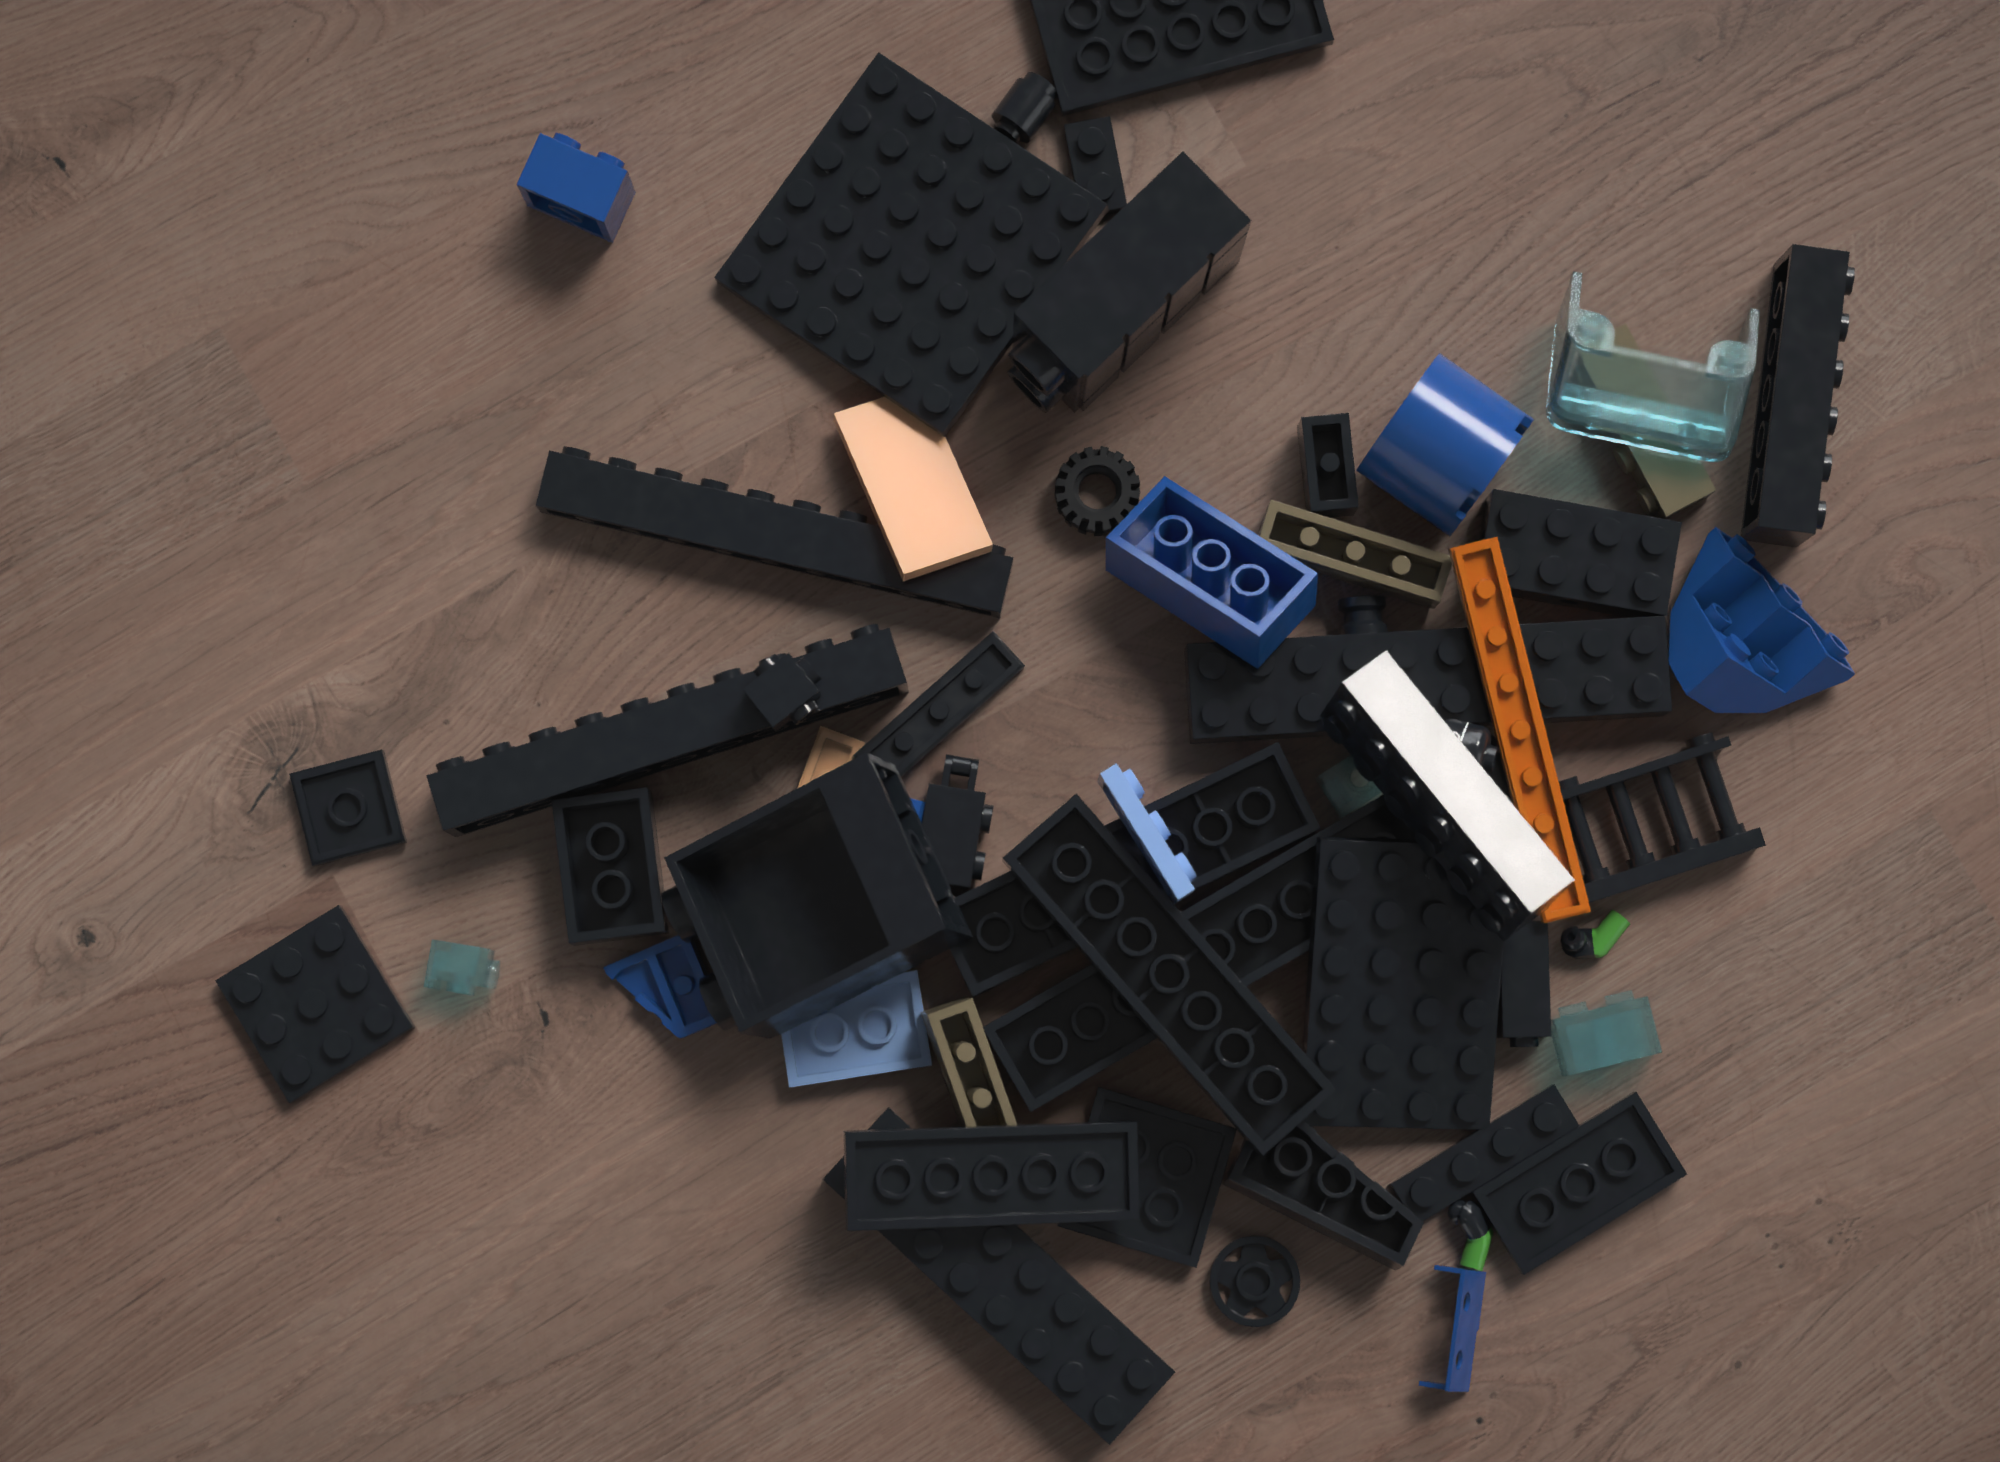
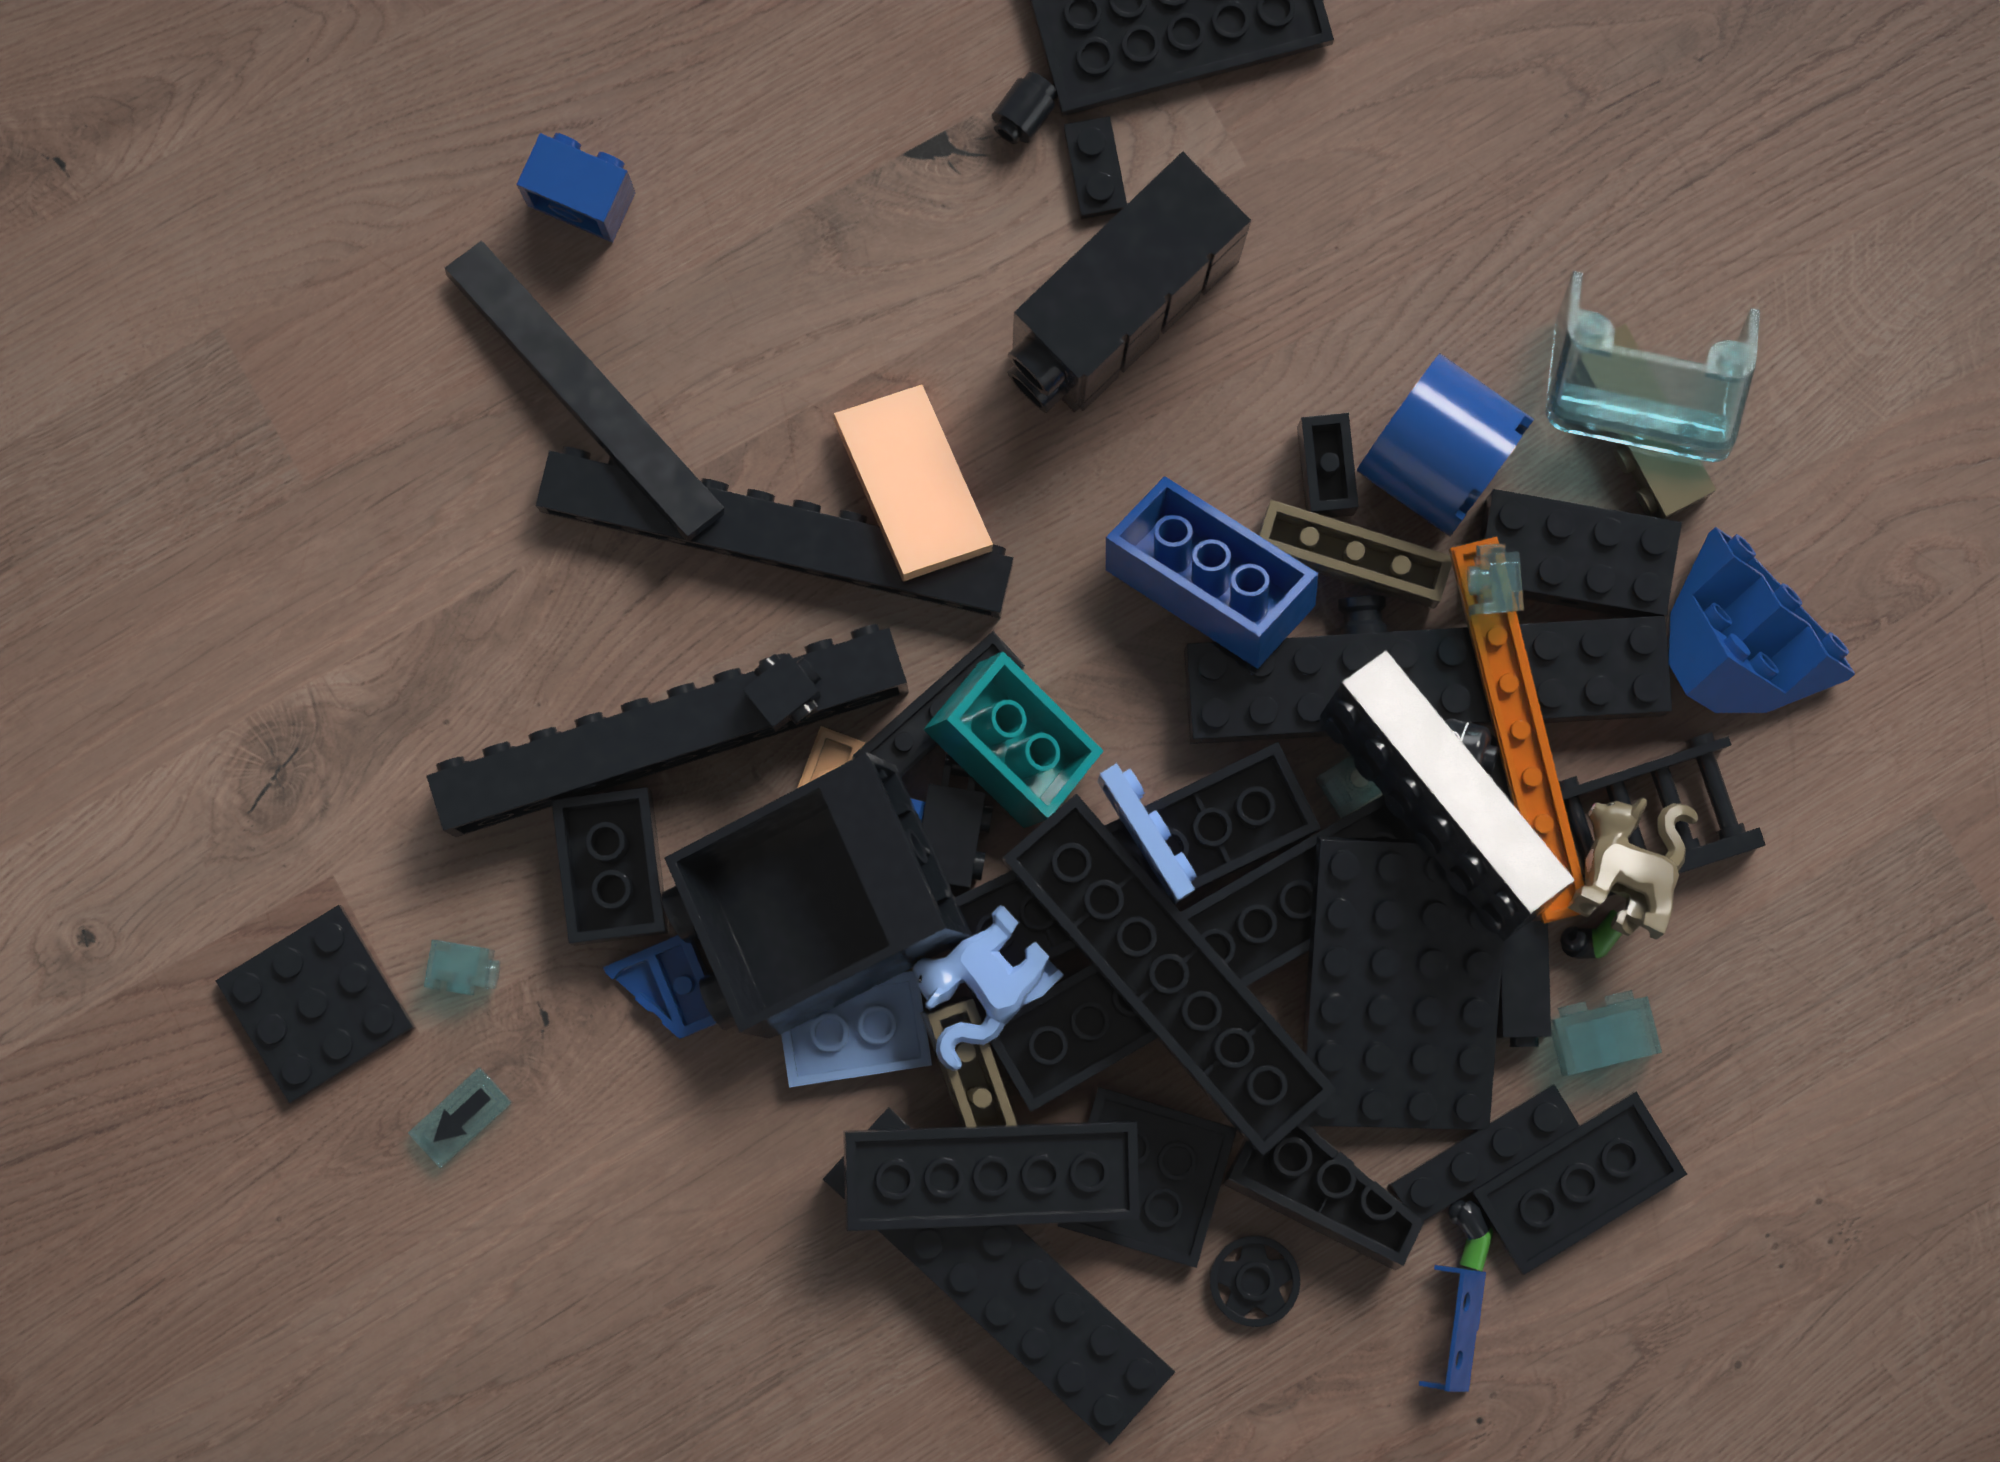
black tile [289,749,407,867] -> none
black plate [714,52,1109,437] -> none
black tyre [1054,446,1140,536] -> none
black brick [1740,244,1855,548] -> none
none -> clear light blue tile [408,1067,513,1168]
none -> black tile [445,241,725,542]
none -> light blue animal [913,905,1064,1071]
none -> teal brick [923,652,1104,828]
none -> clear light blue brick [1467,544,1524,616]
none -> dark tan animal [1568,798,1698,940]

